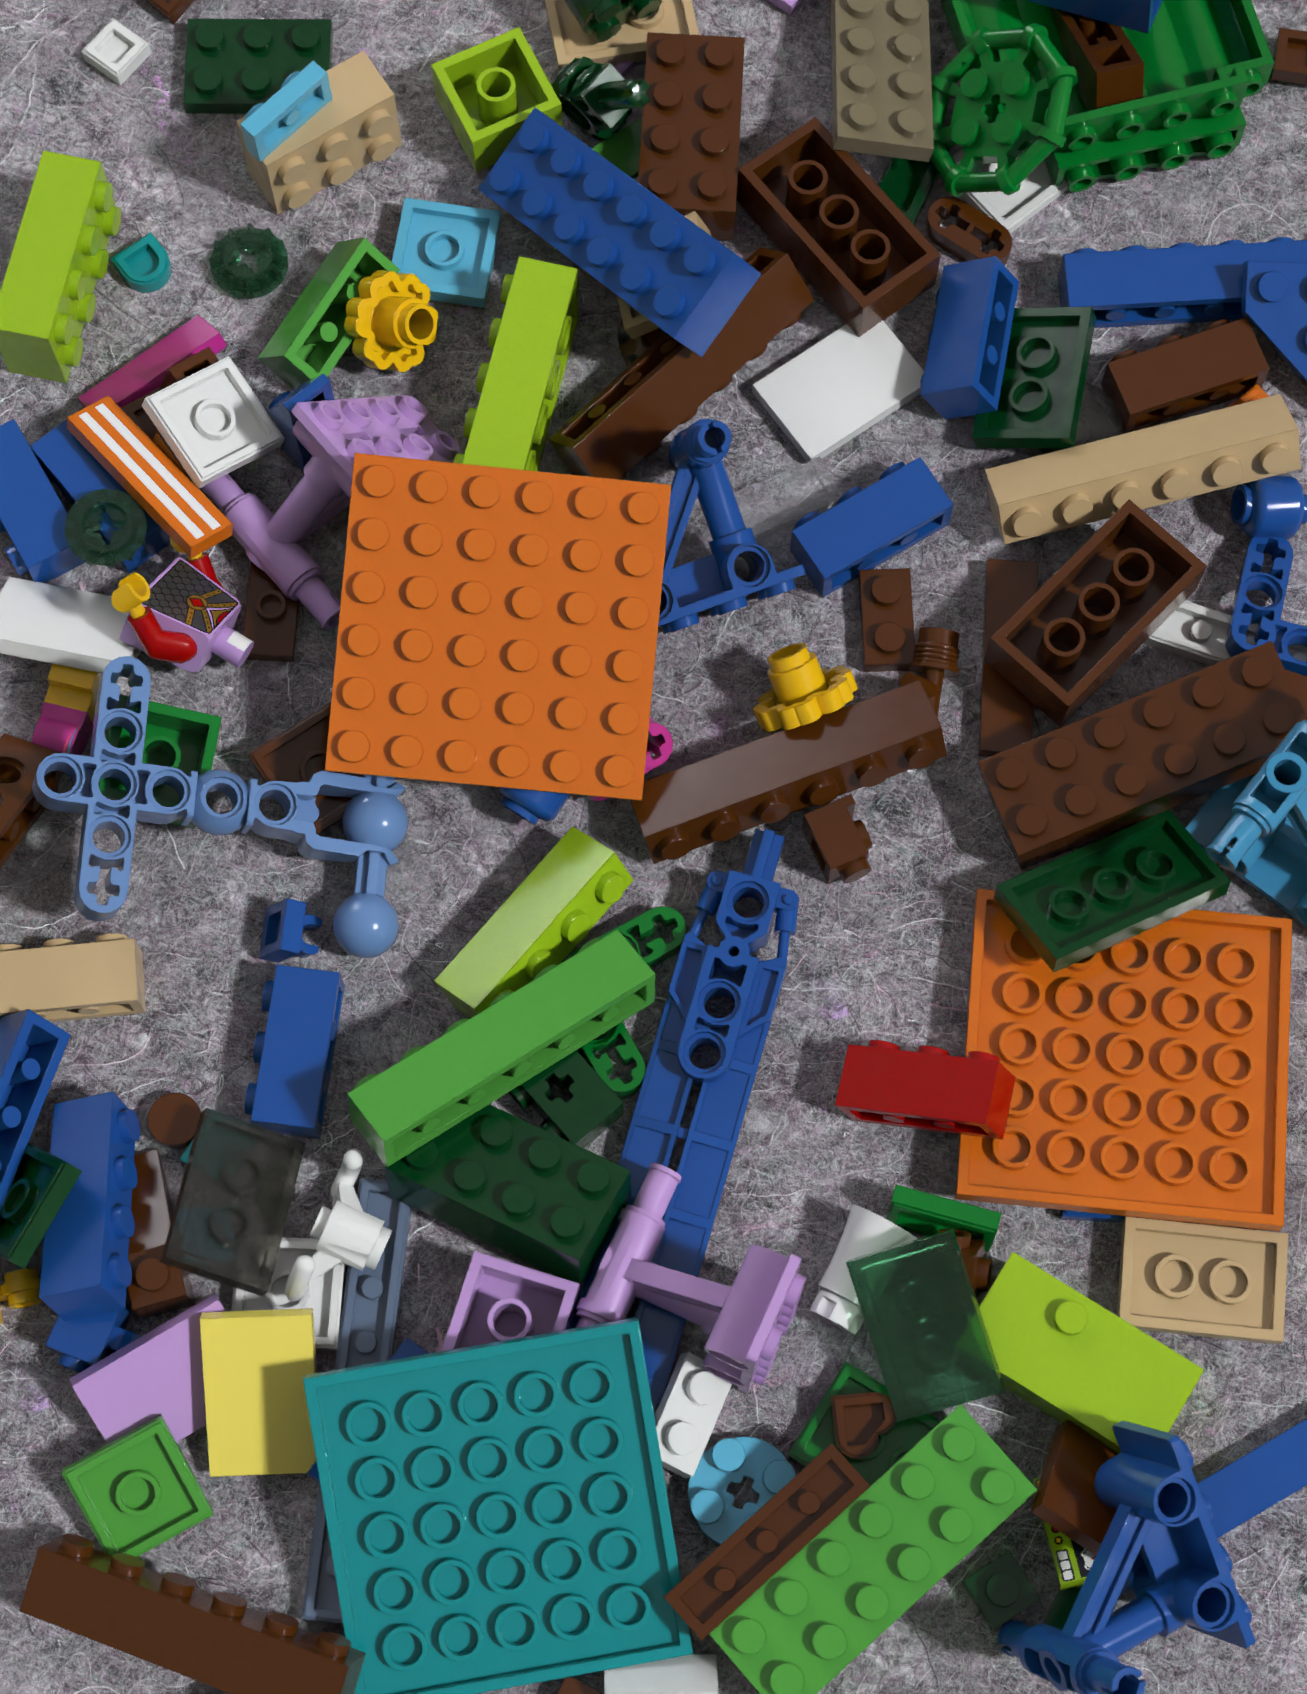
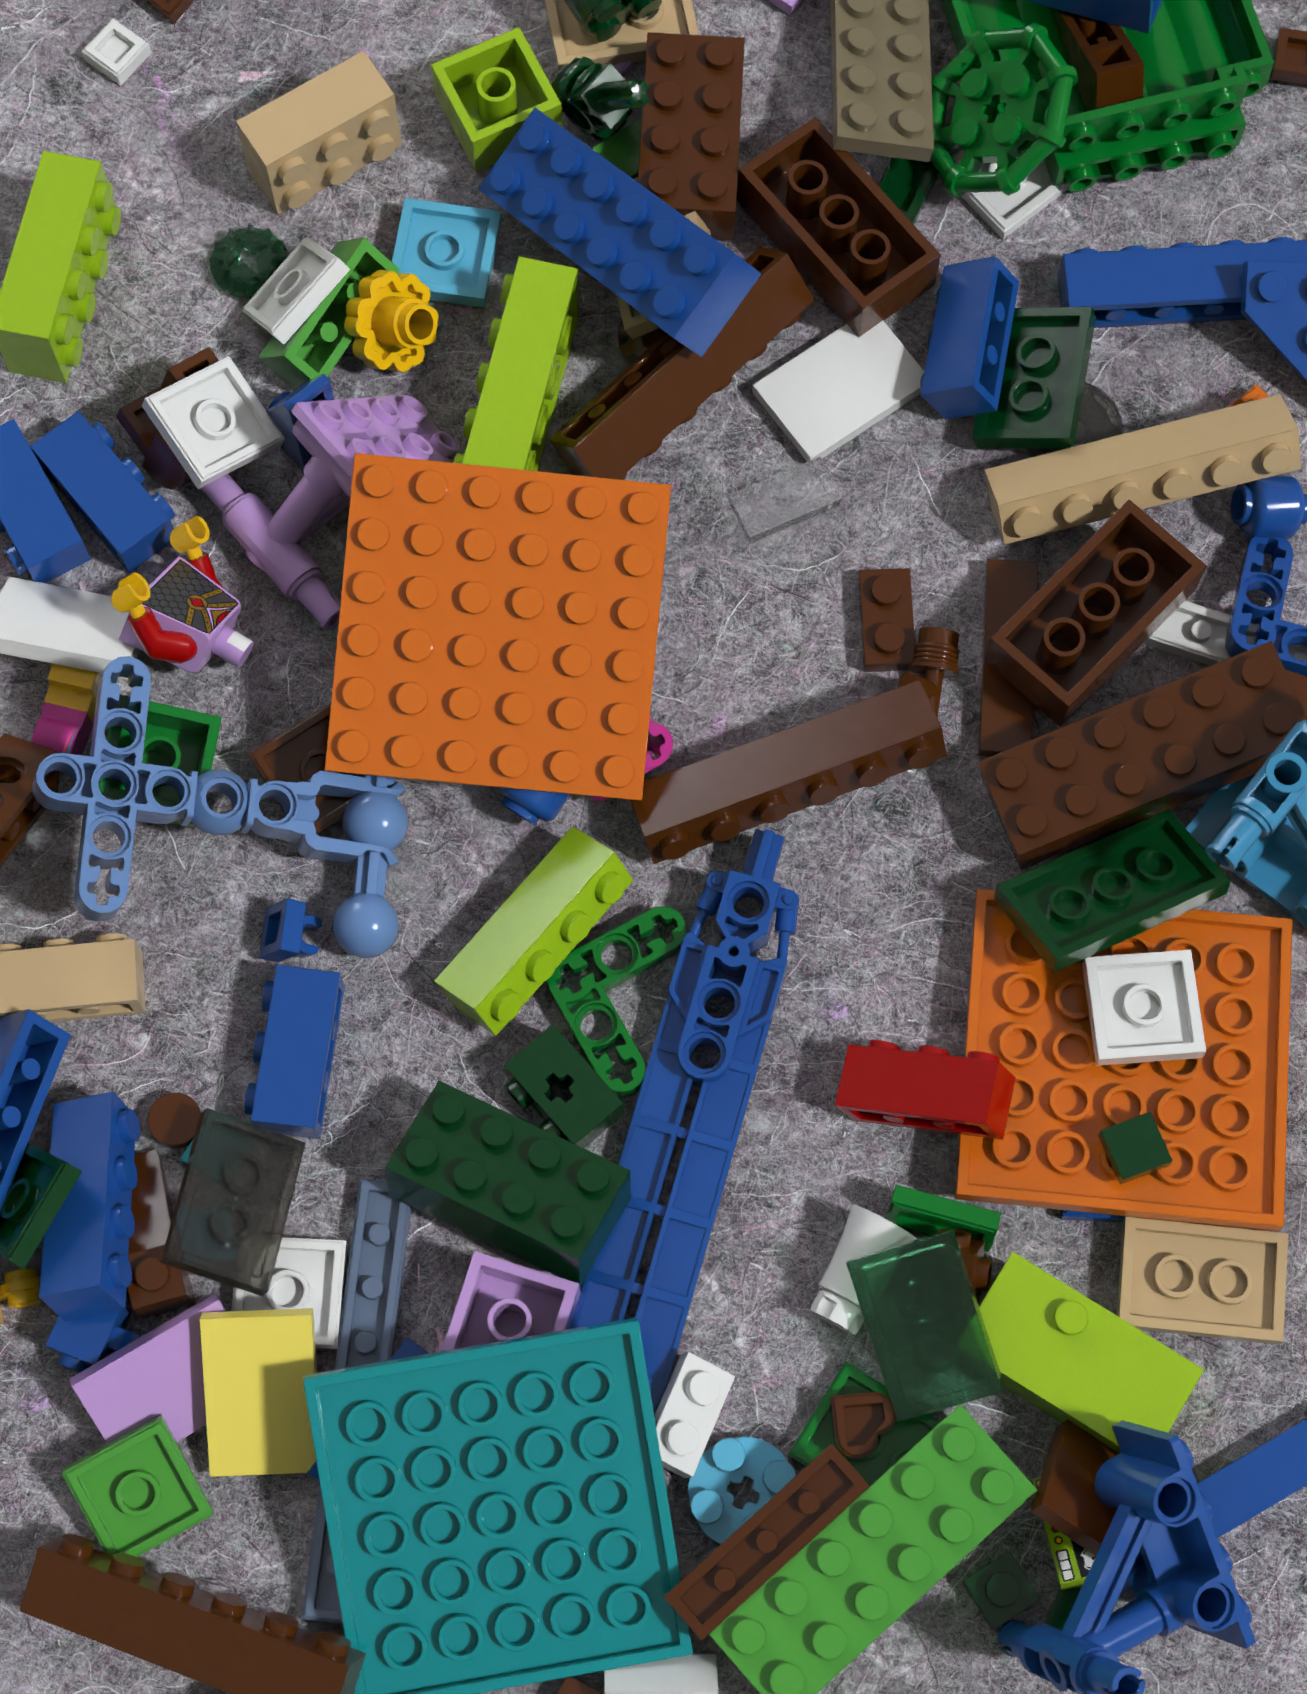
clear green gear [65,489,149,569] -> none
orange tile [67,395,233,558] -> none
dark pink tile [78,314,227,408] -> none
teal tile [110,232,172,293] -> none
dark green plate [183,19,333,114] -> none
medium azure plate [240,60,332,162] -> none
reddish brown plate [243,562,300,662] -> none
white piece [285,1149,393,1301] -> none
bright green brick [347,929,655,1167] -> none
lavender plate [576,1162,807,1394] -> none
blue plate [658,419,806,634] -> none
yellow plant [753,643,858,732] -> none
blue brick [790,457,954,598] -> none
reddish brown brick [802,794,872,884] -> none
reddish brown beam [926,197,1012,266] -> none
reddish brown brick [1101,317,1270,434] -> none
none -> white tile [242,237,350,345]
none -> white plate [1082,950,1206,1066]
none -> dark green tile [1098,1112,1173,1184]

